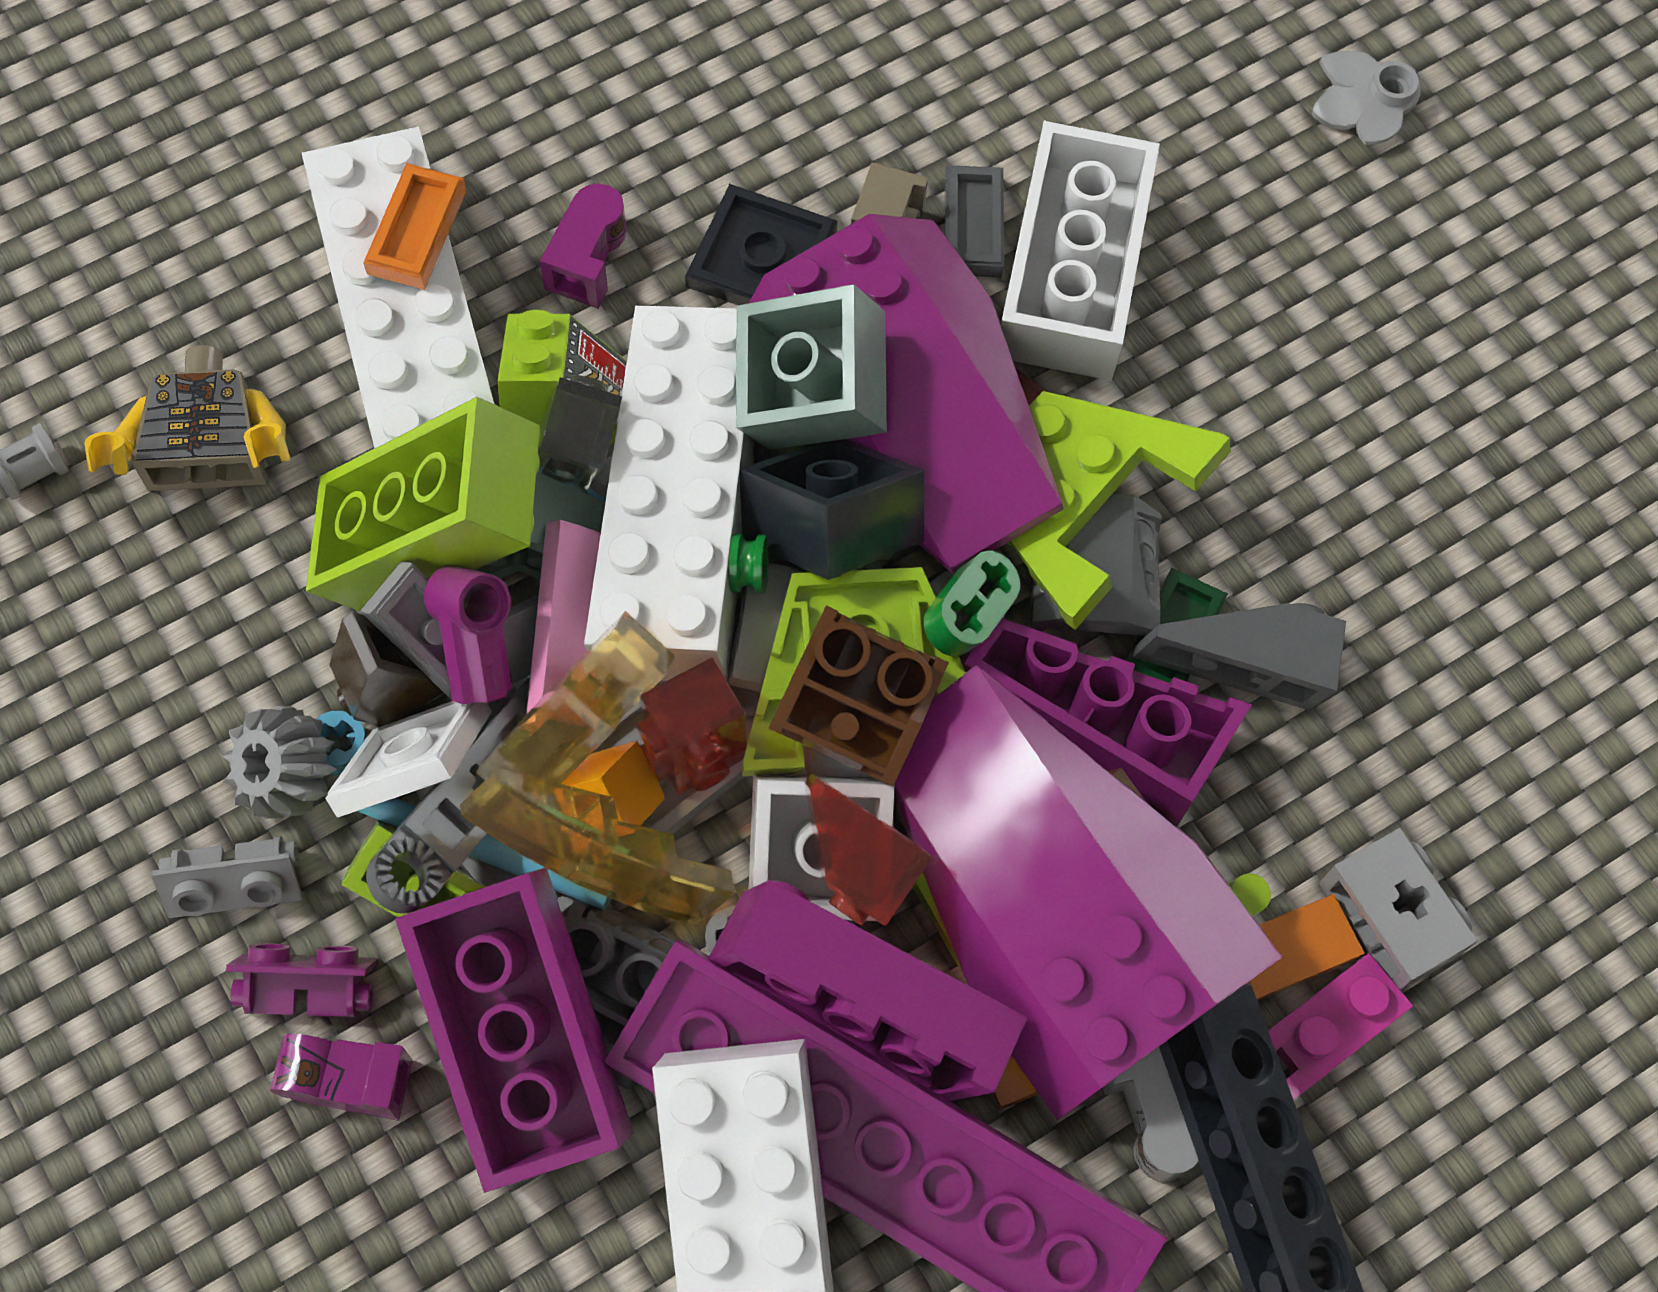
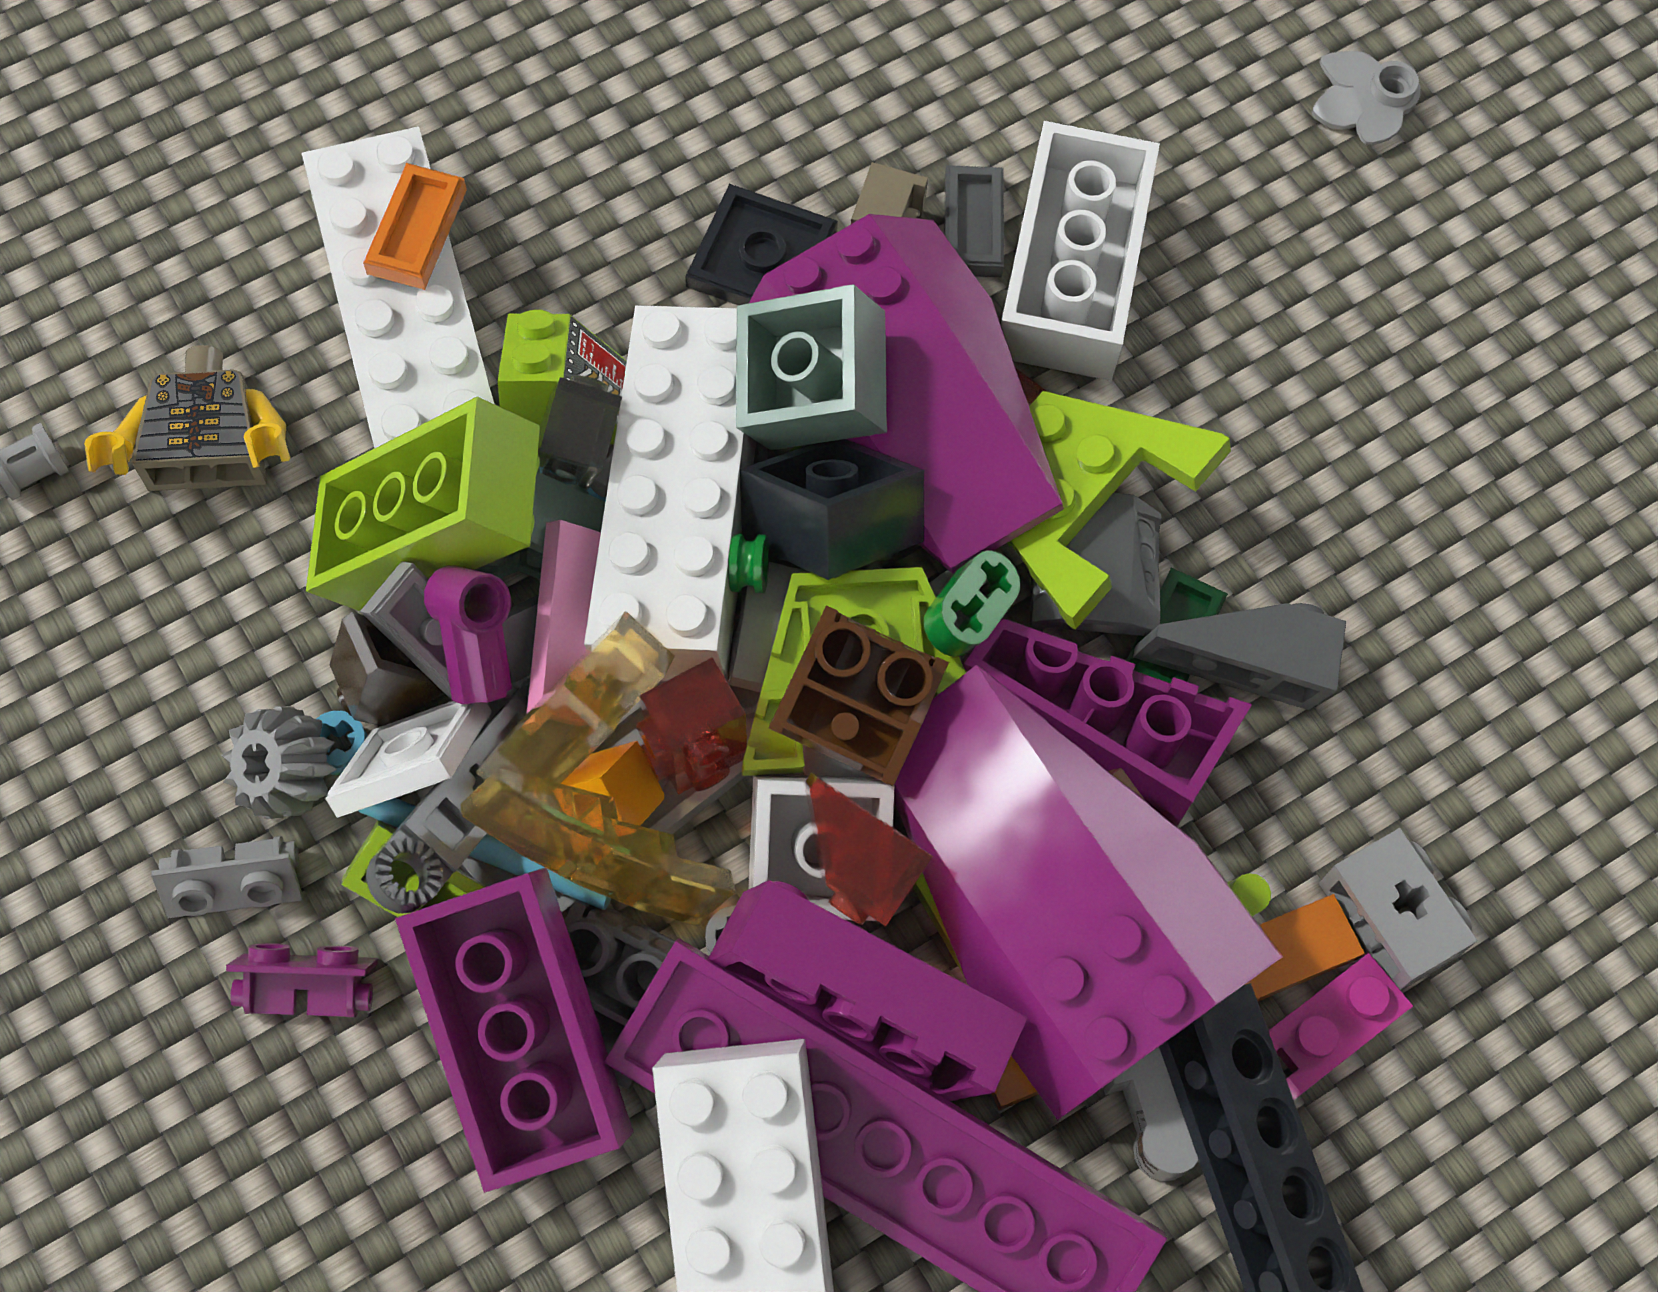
magenta leg [270,1034,413,1121] -> none
magenta leg [540,183,627,309] -> none

